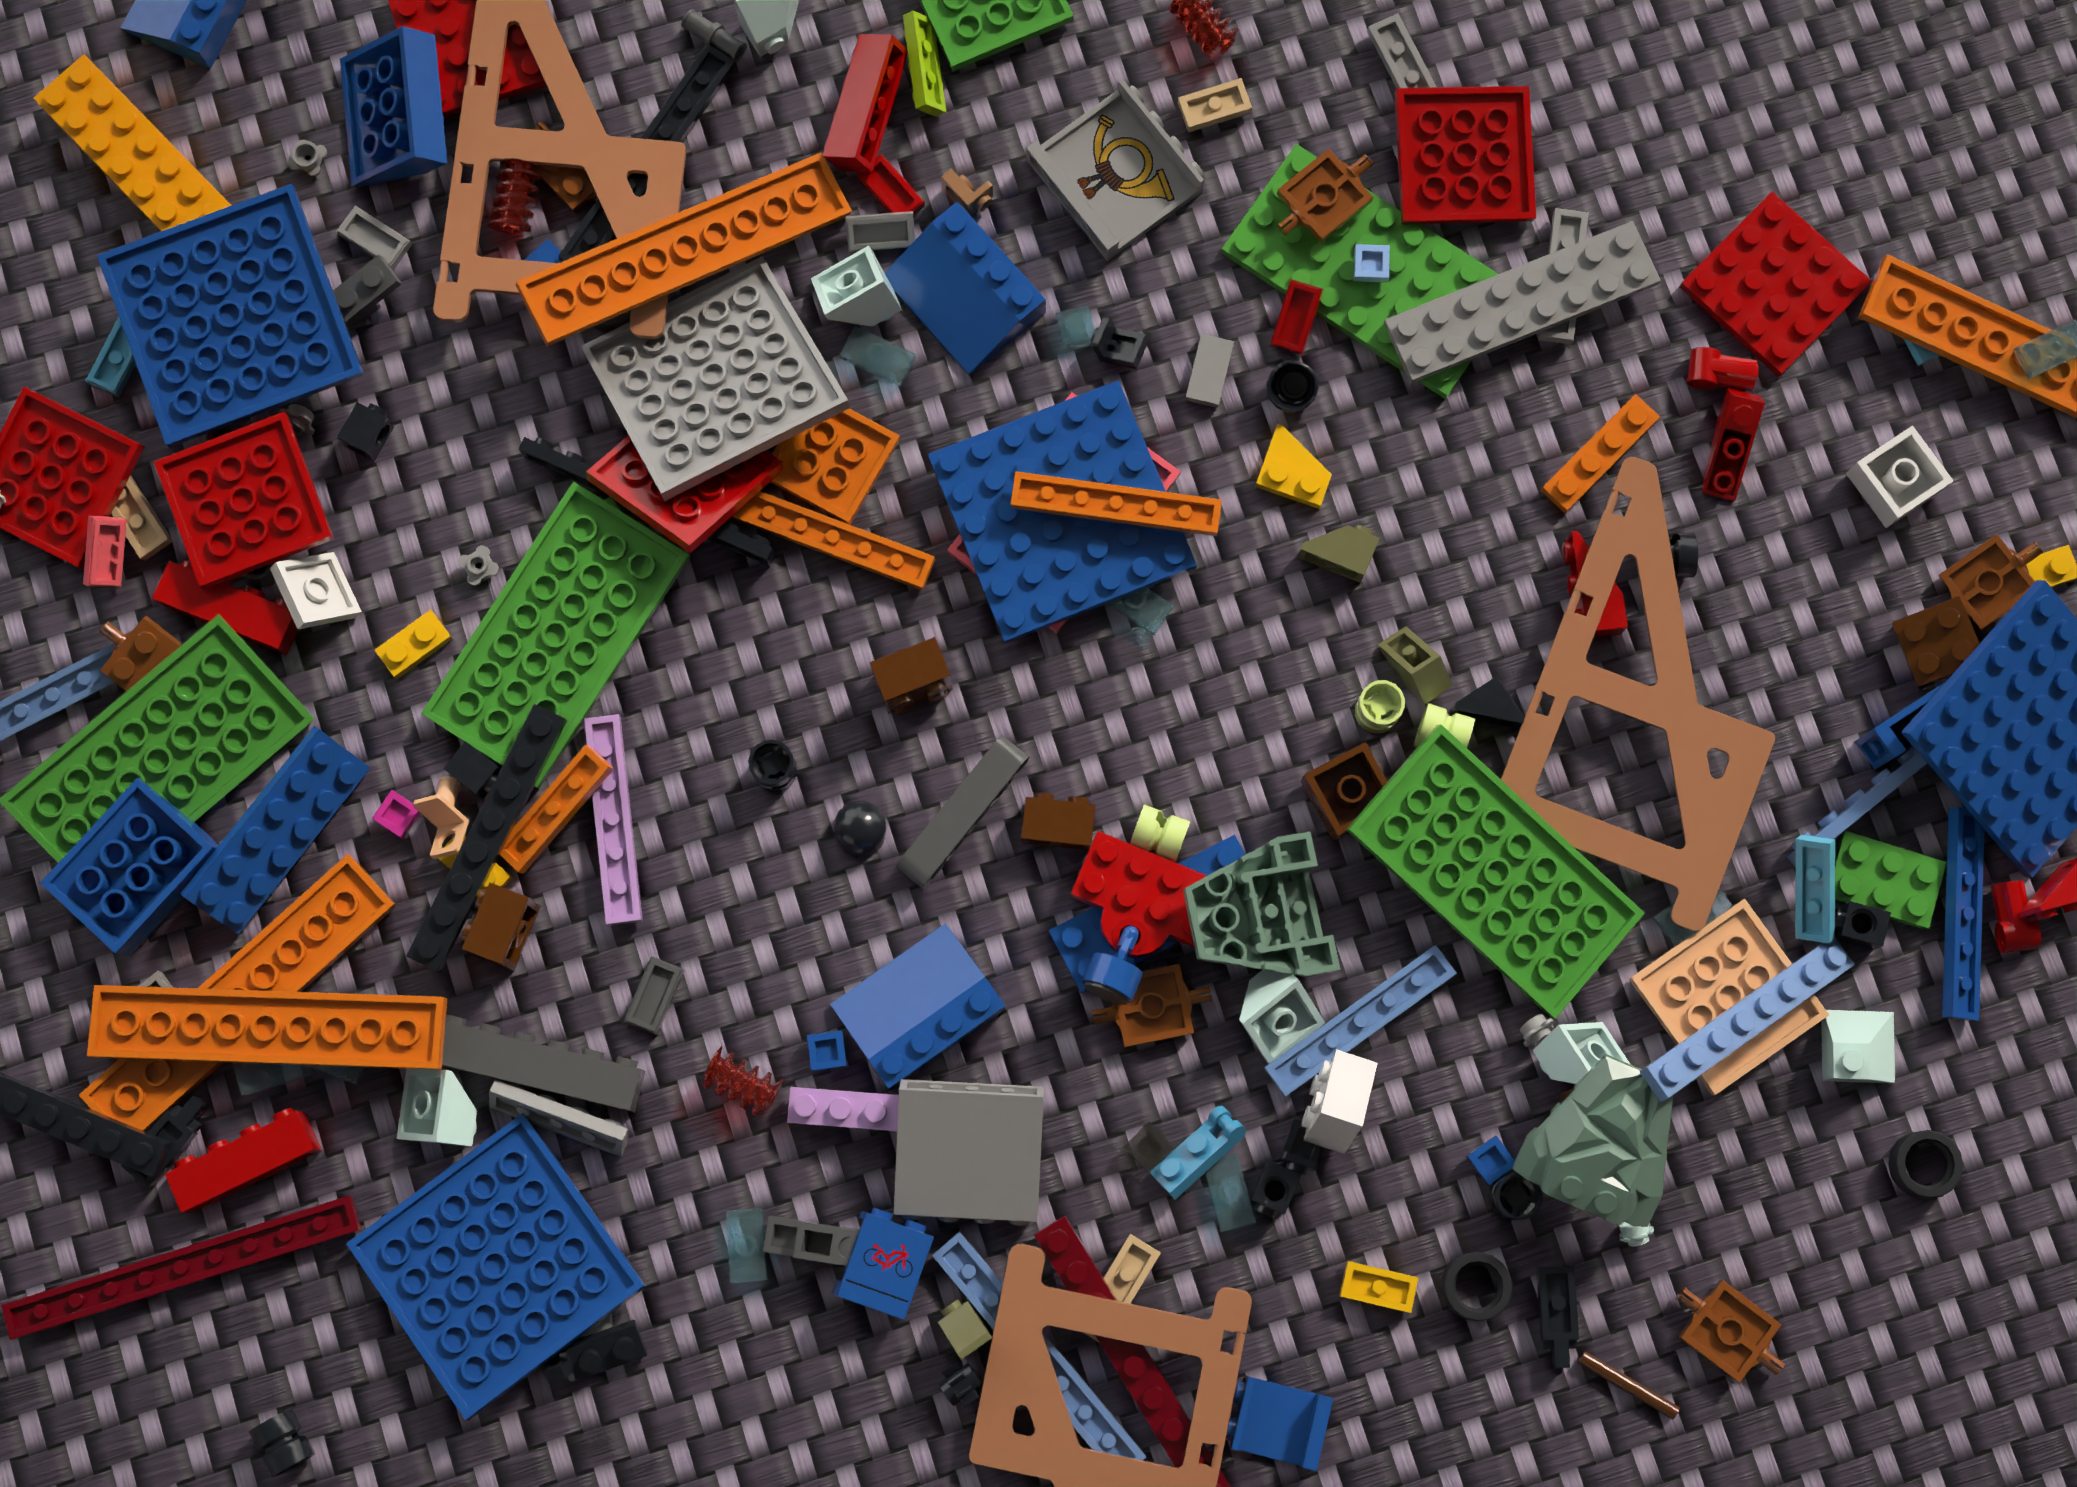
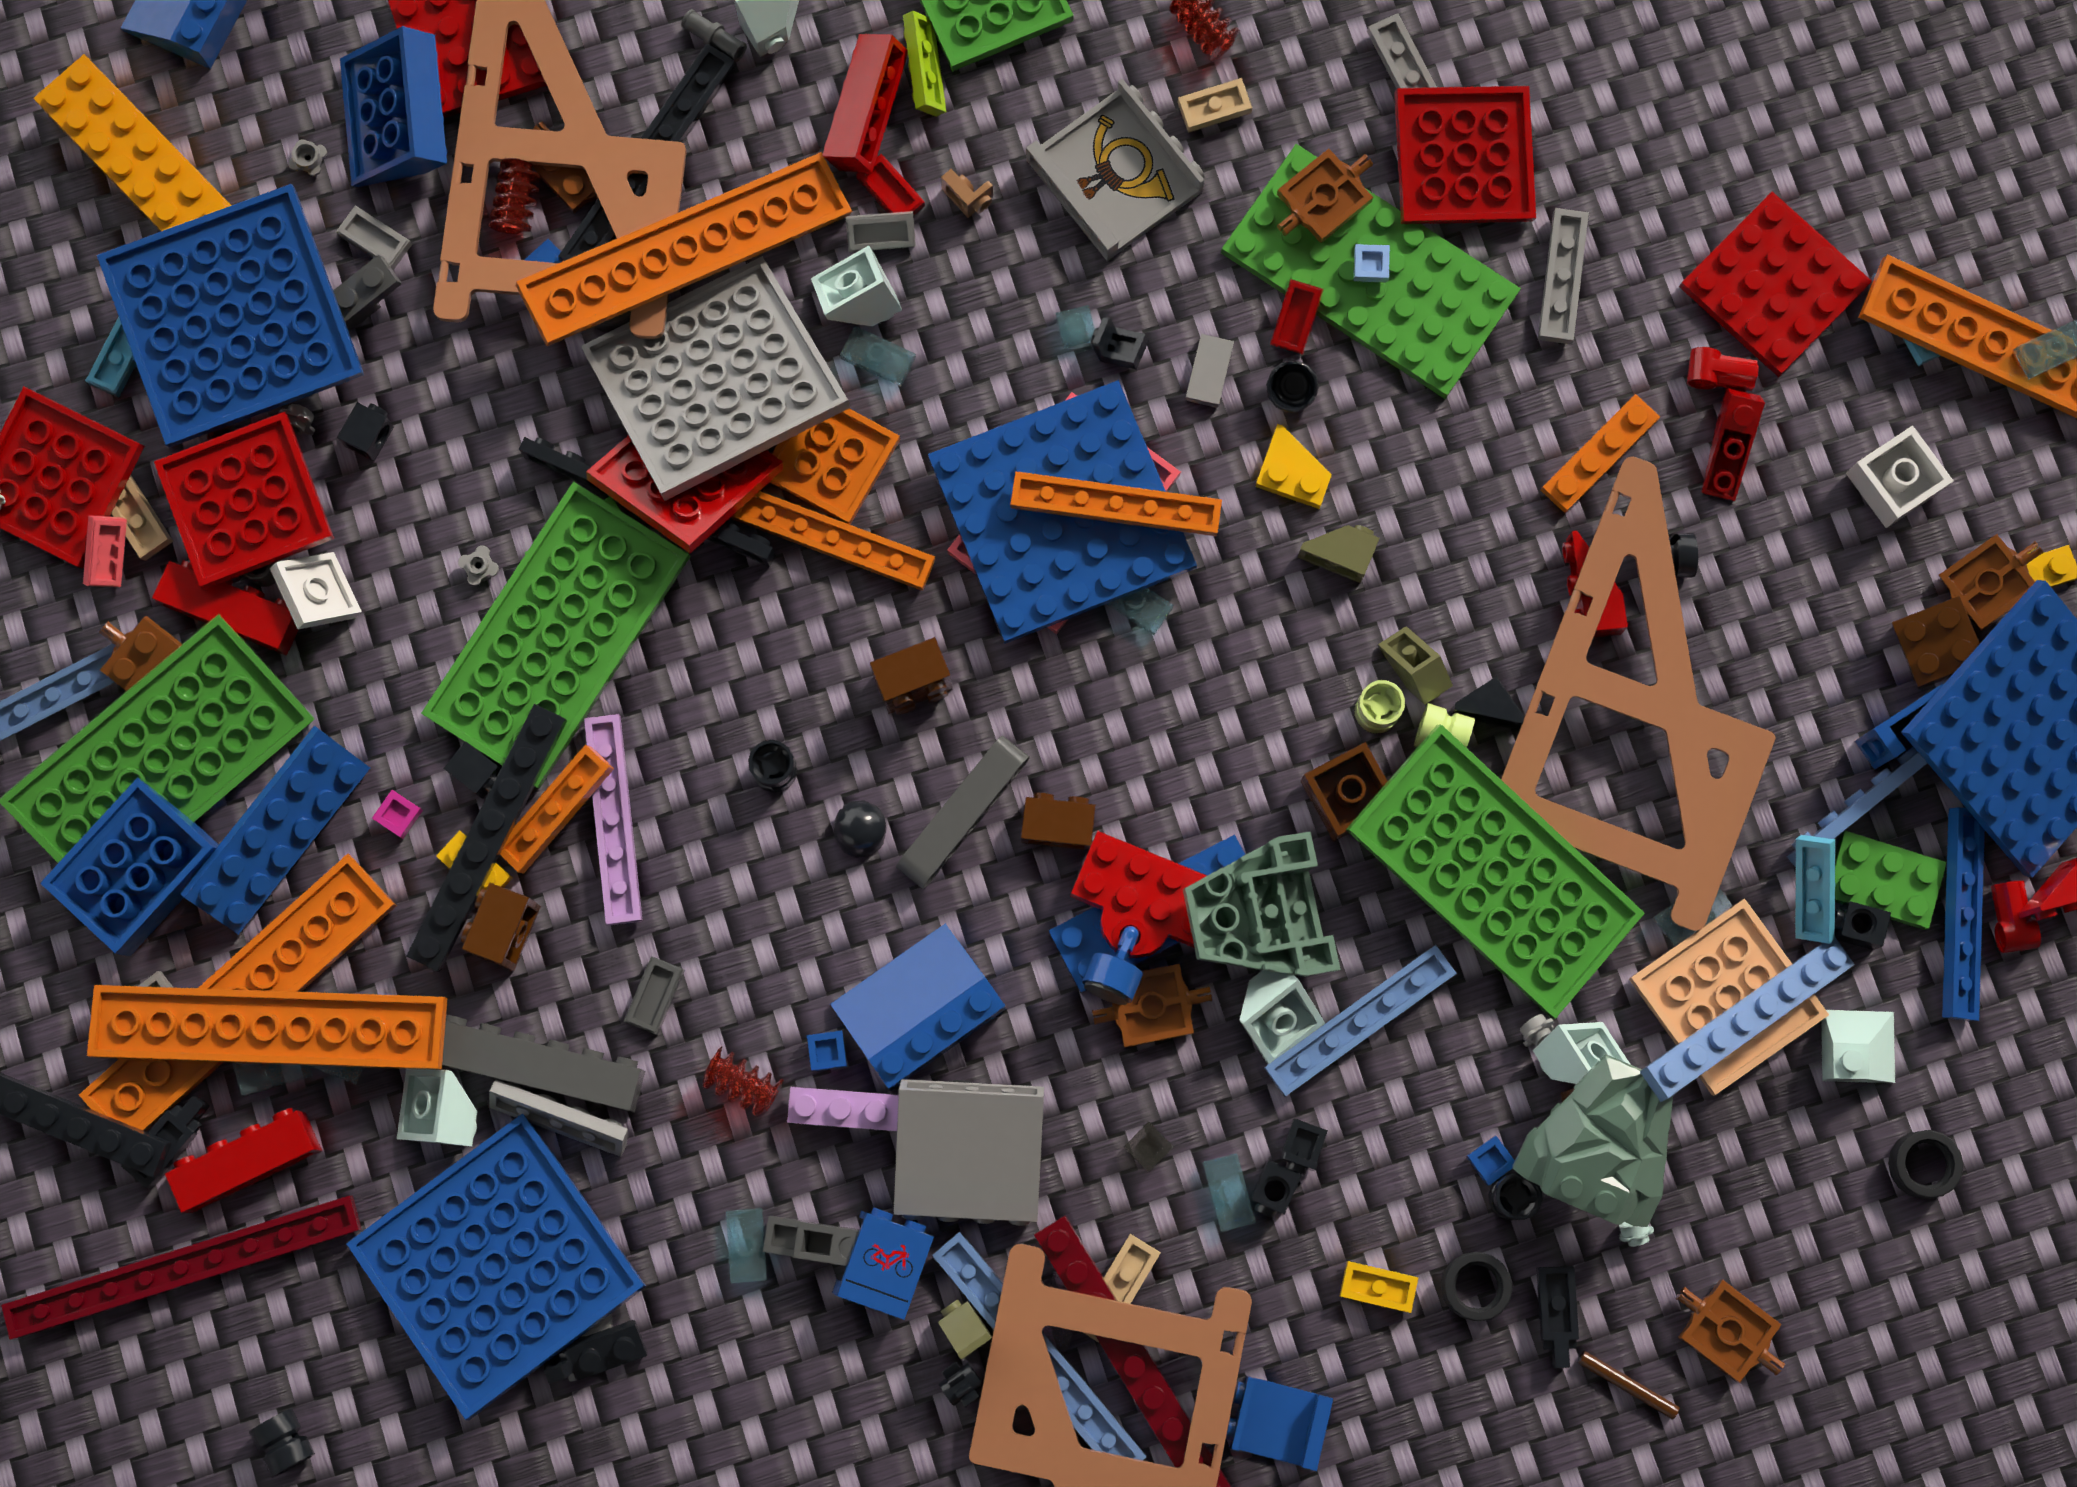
yellow plate [375,609,453,679] -> none
light nougat bracket [413,776,469,859] -> none
blue slope [885,201,1046,376] -> none
yellowish green wheel [1130,805,1190,862] -> none
dark azure plate [1150,1106,1246,1200] -> none
white brick [1302,1049,1378,1154] -> none
light grey plate [1383,221,1661,384] -> none

